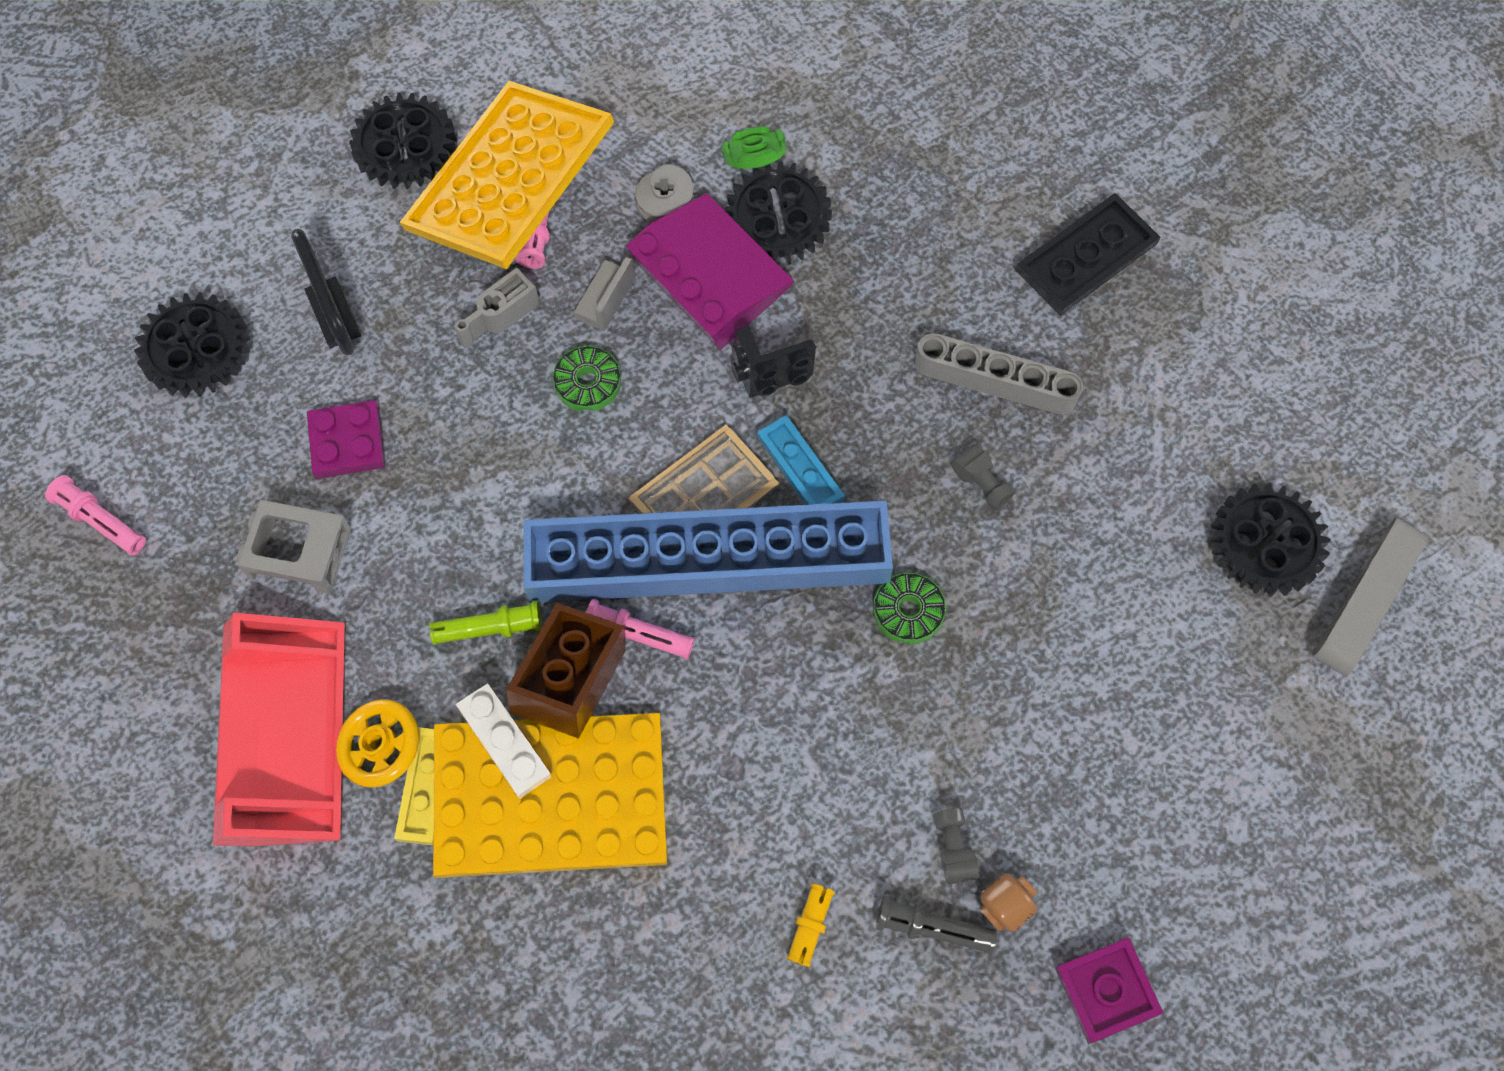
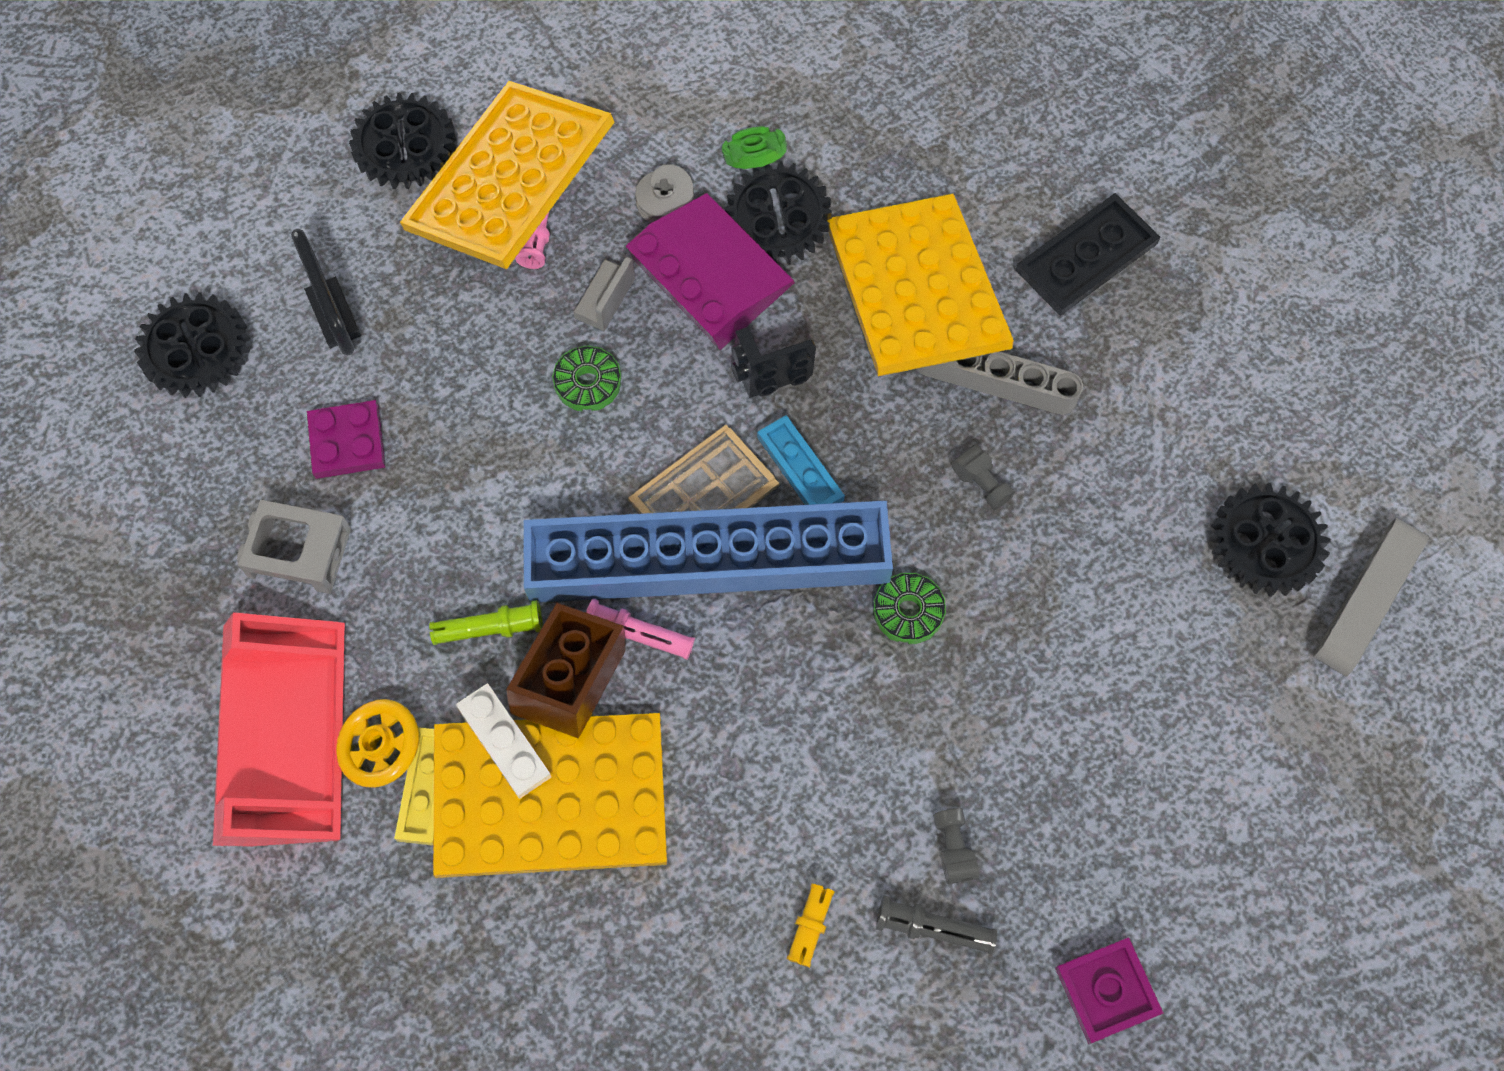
bright pink pin [45,475,146,556] -> none
light grey piece [454,267,540,348] -> none
medium nougat head [979,873,1038,932] -> none
none -> yellow plate [827,193,1014,376]

